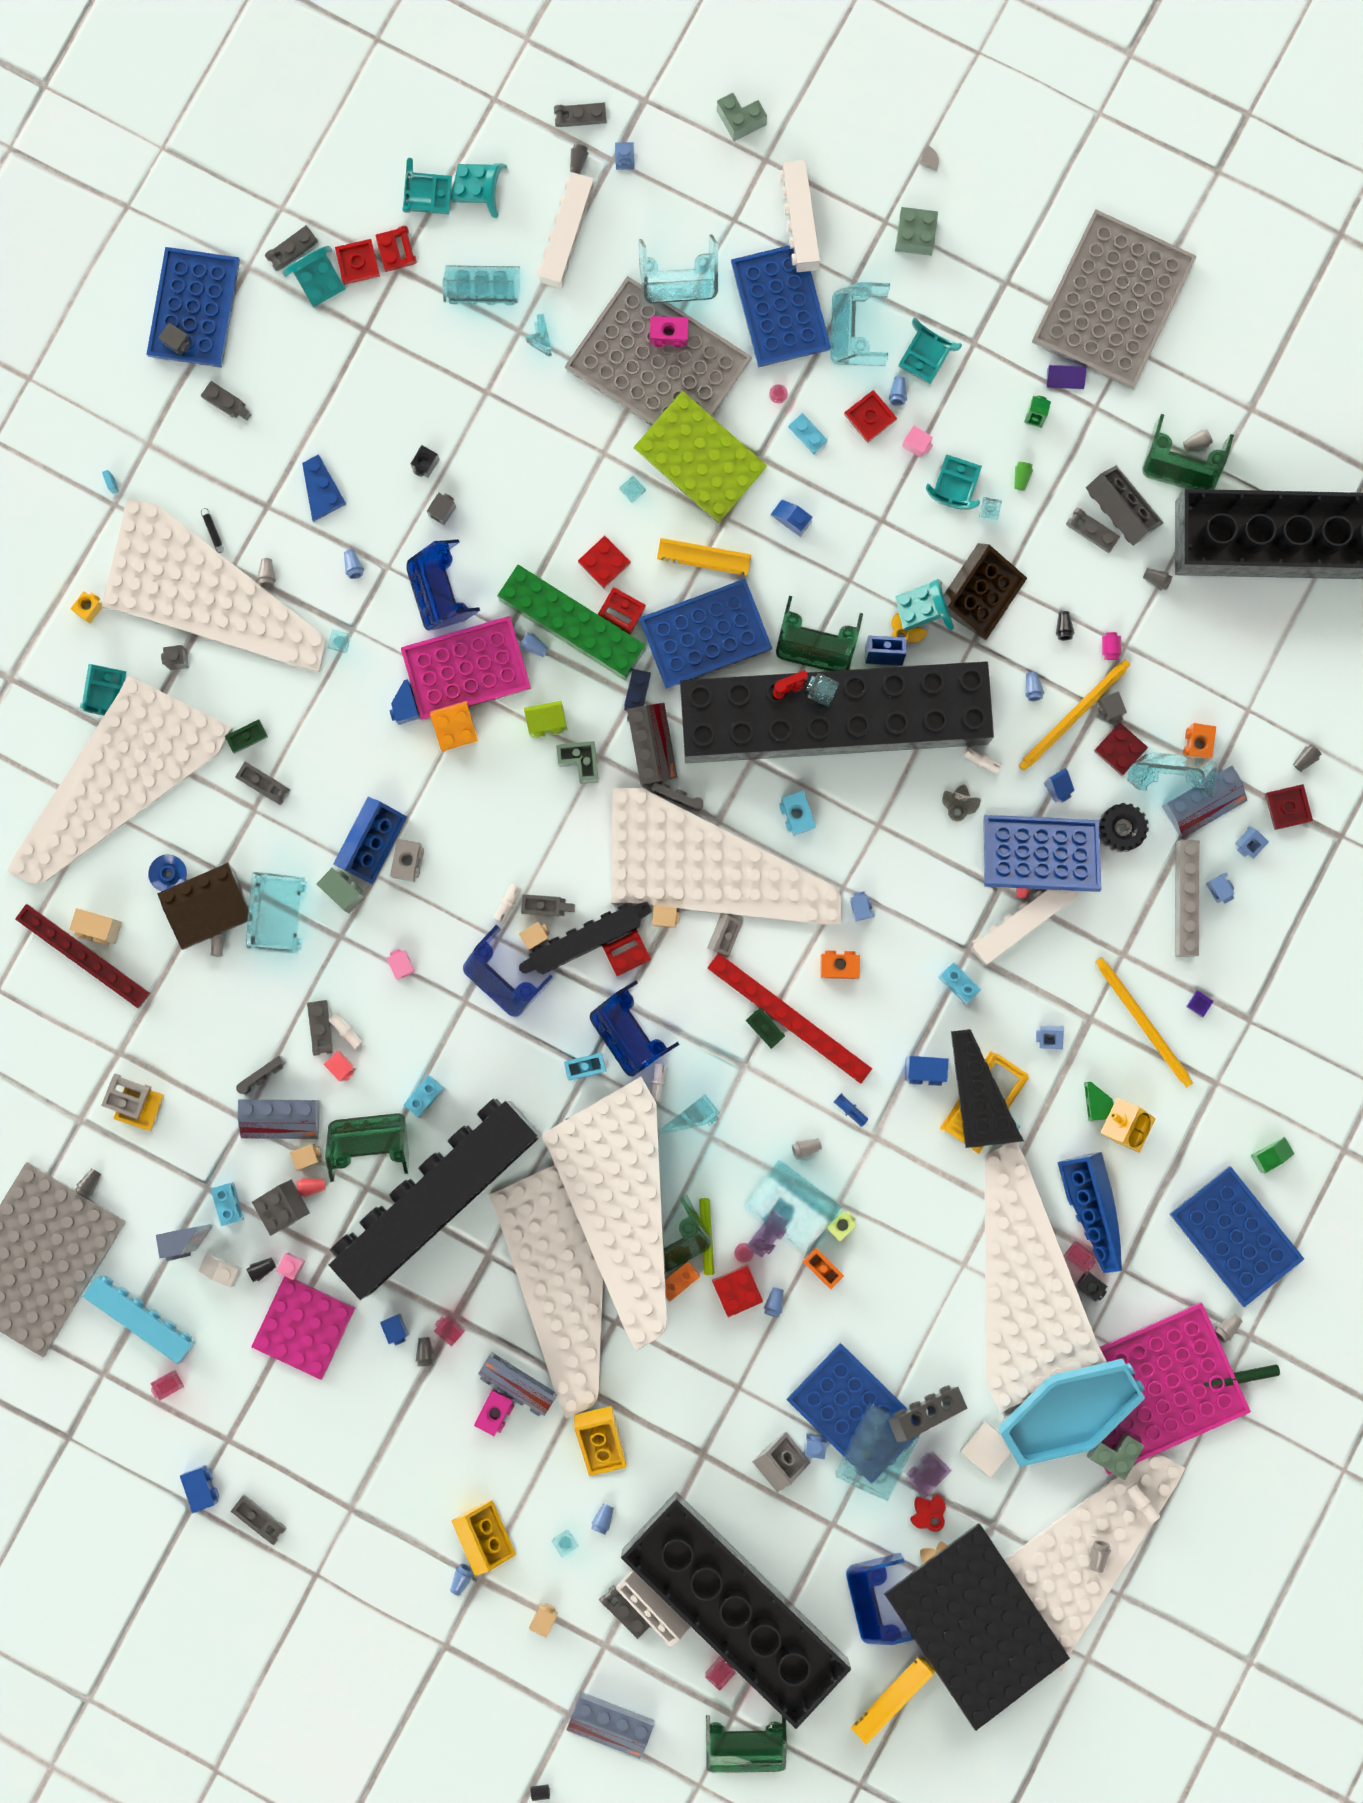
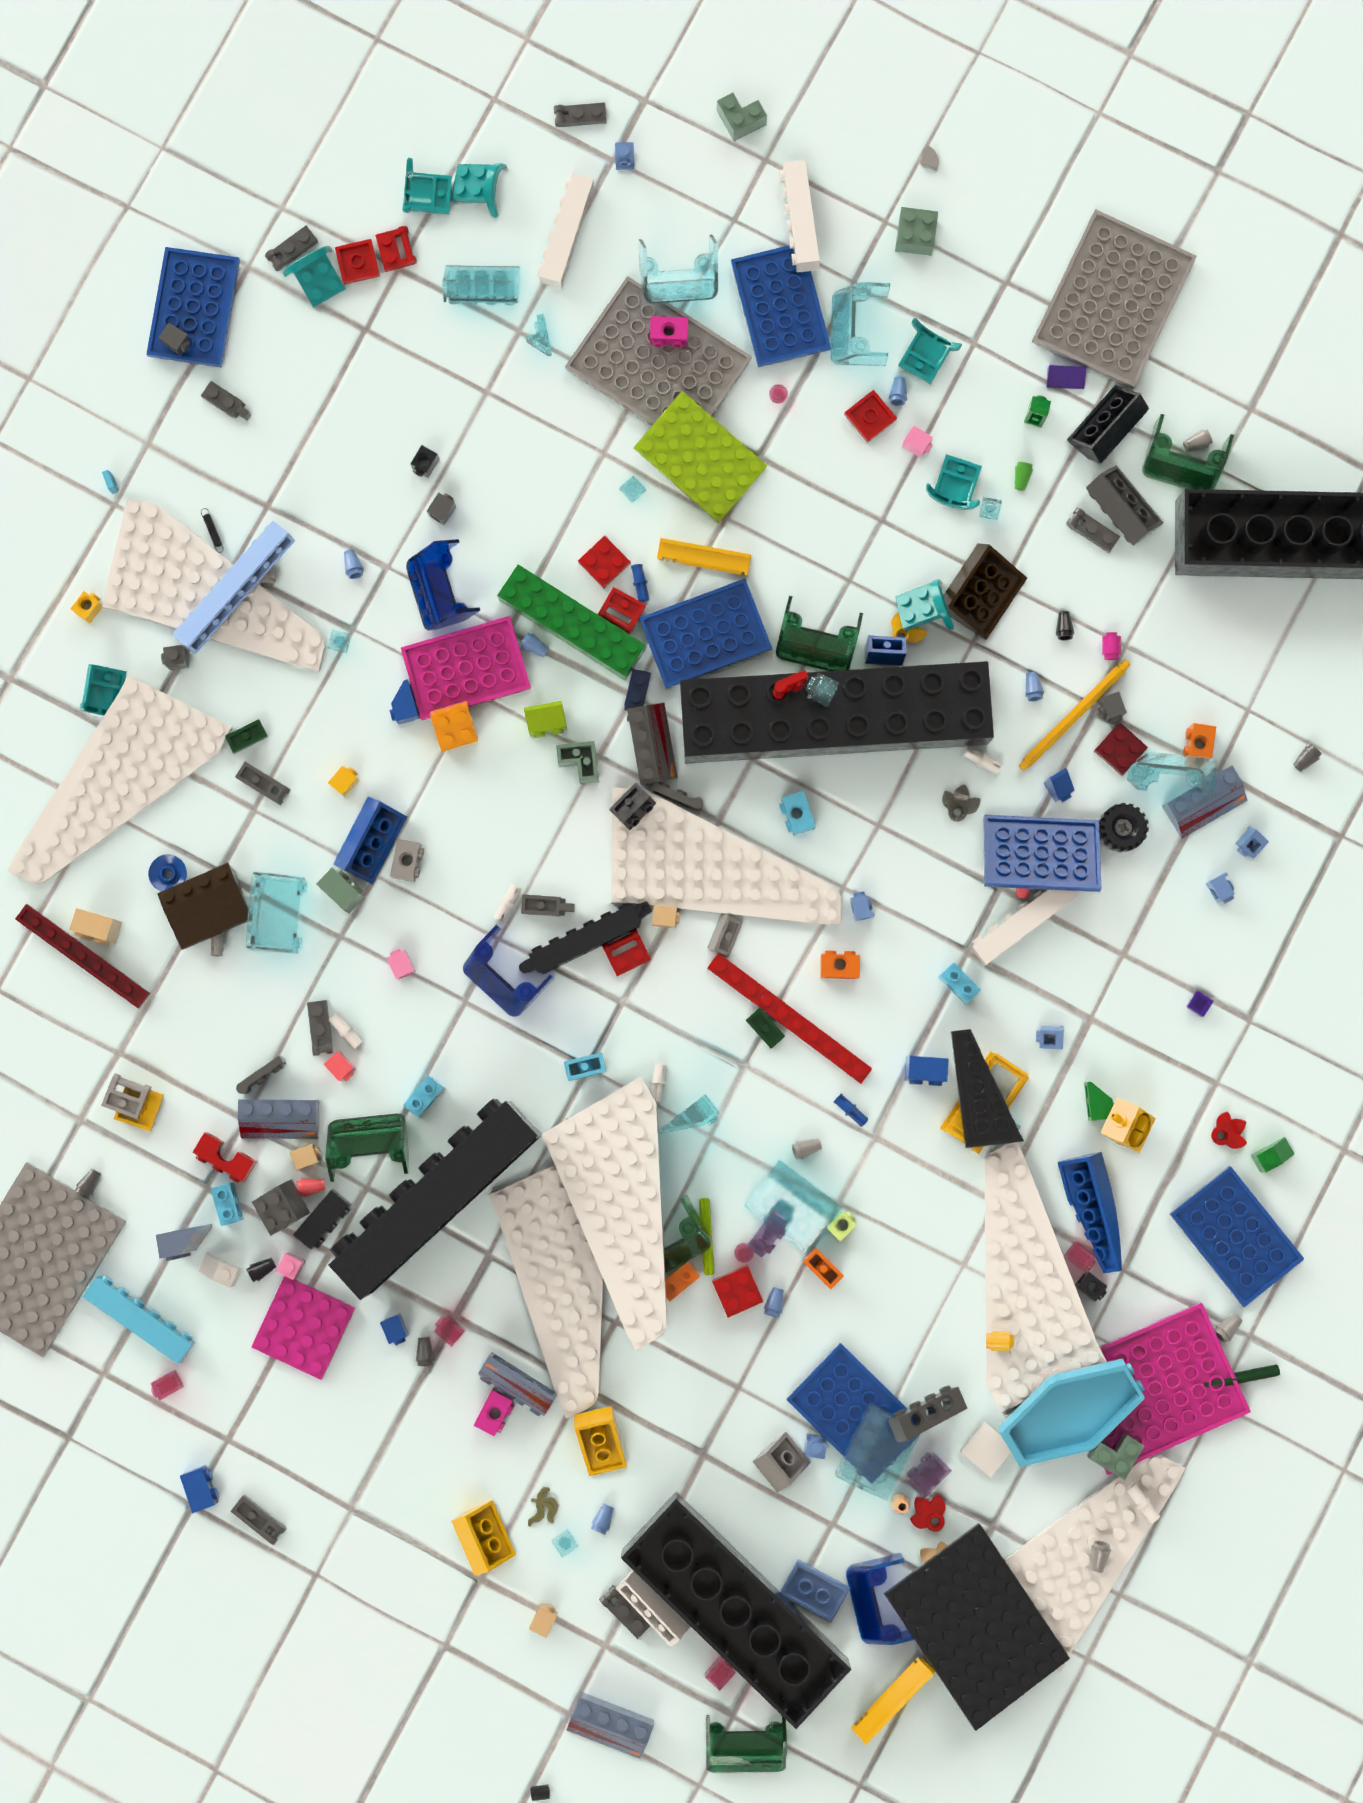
blue wing [302,454,346,522] -> none
medium blue cone [450,1564,474,1596] -> none
tan brick [519,922,550,951] -> none
dark grey cone [570,144,589,174] -> none
clear blue windscreen [590,980,680,1077] -> none
blue slope [770,500,813,537] -> none
medium azure plate [788,413,828,454] -> none
yellow piece [1095,957,1193,1088] -> none
dark grey cone [1143,568,1173,590] -> none
light grey brick [1175,840,1200,957] -> none
dark red plate [1265,784,1313,830] -> none
none -> light blue brick [172,521,296,654]
none -> red arch [192,1132,257,1183]
none -> black brick [293,1189,351,1250]
none -> yellow brick [328,765,360,797]
none -> olive piece [528,1487,558,1527]
none -> black bracket [609,783,656,830]
none -> blue axle [631,564,649,602]
none -> medium blue tile [780,1559,850,1623]
none -> light nougat cone [891,1494,910,1514]
none -> yellow brick [986,1331,1014,1352]
none -> black slope [1067,385,1149,464]
none -> red plate [1211,1112,1247,1149]

